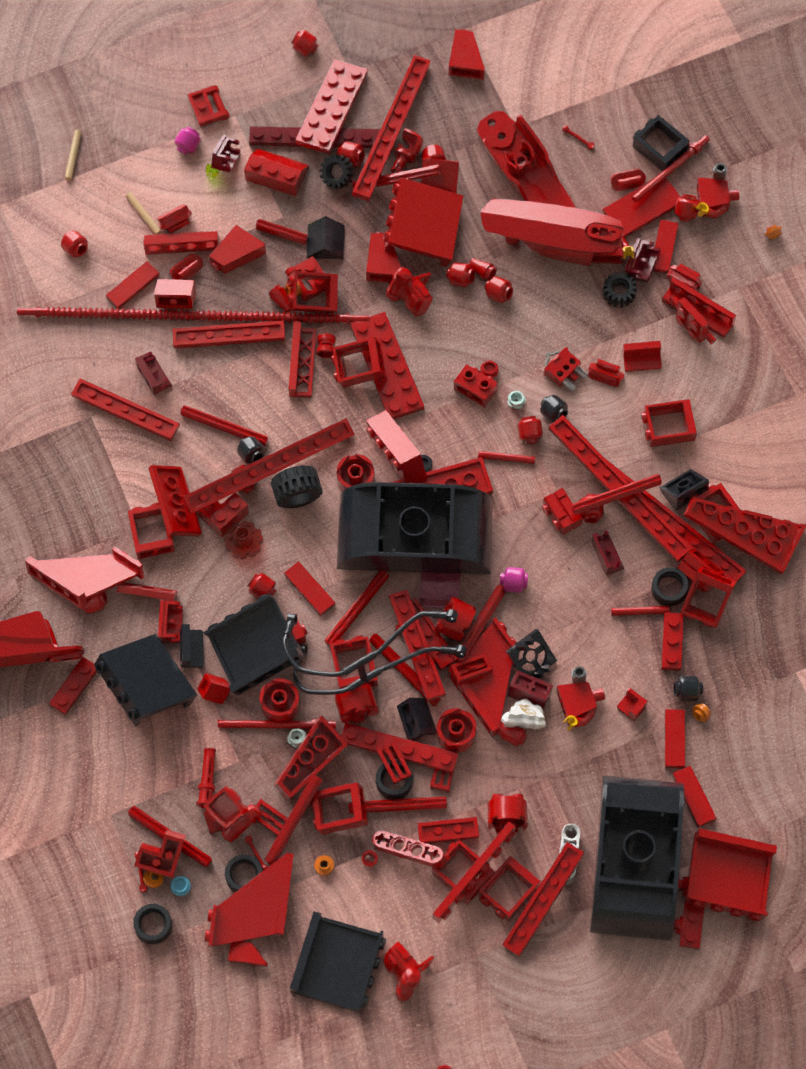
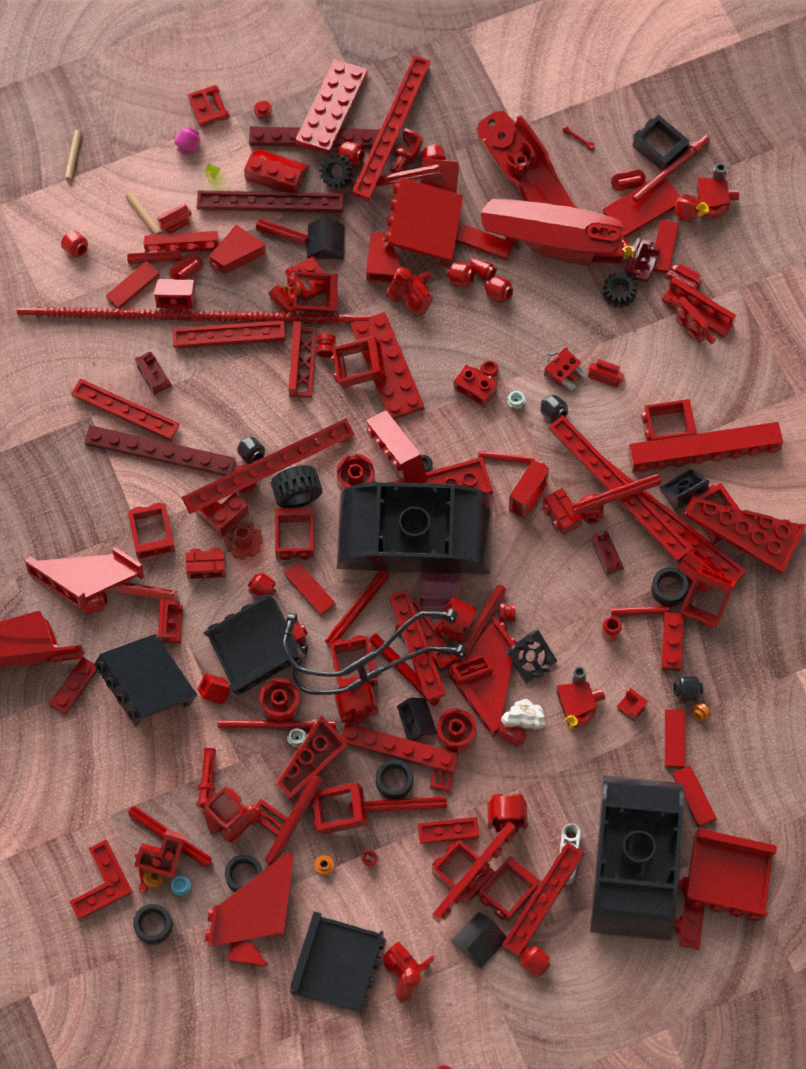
red tile [148,465,202,537] -> none
black panel [179,624,204,668] -> none
red axle [180,405,268,446] -> none
dark red hinge [211,135,241,173] -> none
red hinge [245,836,268,871] -> none
red head [291,30,319,57] -> none
beam [372,831,445,867] -> none
red tile [376,740,412,784] -> none
red slope [448,29,485,80] -> none
dark pink head [500,567,528,593] -> none
dark red hinge [507,670,553,711] -> none
red head [517,416,543,444] -> none
red panel [622,341,662,372] -> none
orange plate [764,224,783,240] -> none
none -> red plate [69,840,133,920]
none -> dark red plate [84,425,235,476]
none -> red axle [127,250,182,264]
none -> red brick [186,548,226,579]
none -> dark red plate [197,190,344,213]
none -> red plate [254,100,272,118]
none -> red window [275,508,314,560]
none -> black slope [451,912,507,969]
none -> red tile [456,224,513,260]
none -> red wheel [499,603,516,623]
none -> red window [509,460,549,519]
none -> red head [520,946,550,976]
none -> red brick [602,617,622,642]
none -> red brick [628,422,783,473]

